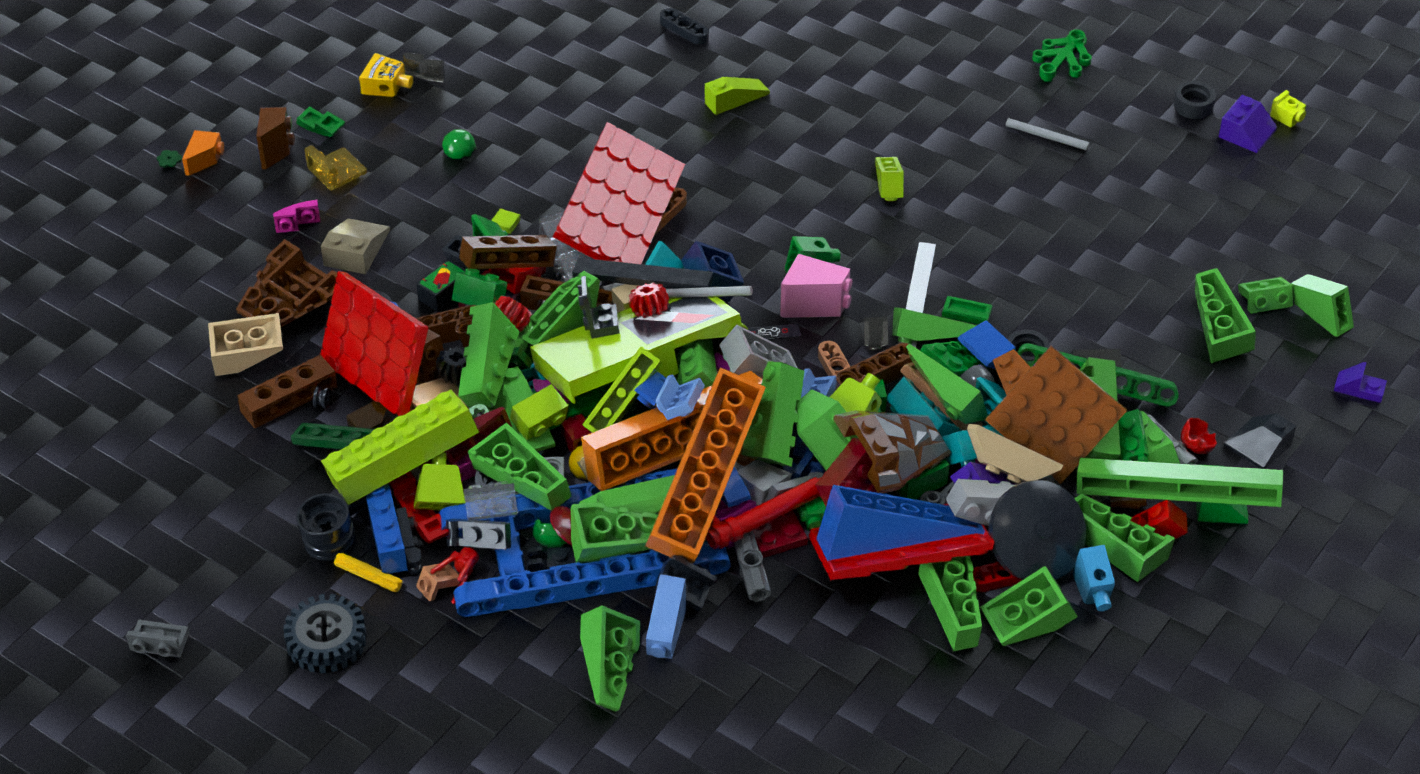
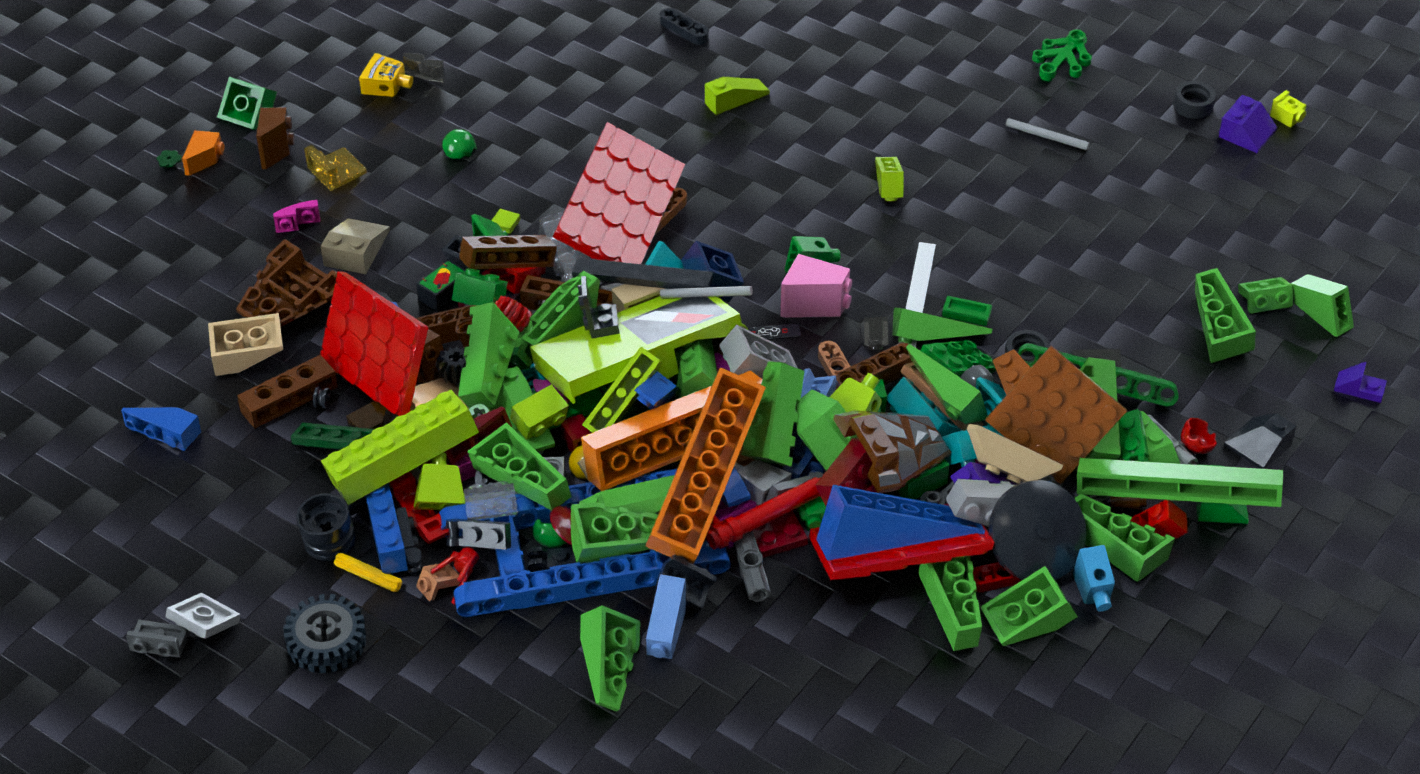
green slope [296,106,345,137] -> none
red gear [628,283,669,318] -> none
medium blue bracket [656,375,705,420] -> none
blue slope [958,320,1016,369] -> none
none -> blue slope [121,408,201,451]
none -> light grey plate [165,593,241,639]
none -> green slope [217,77,277,130]

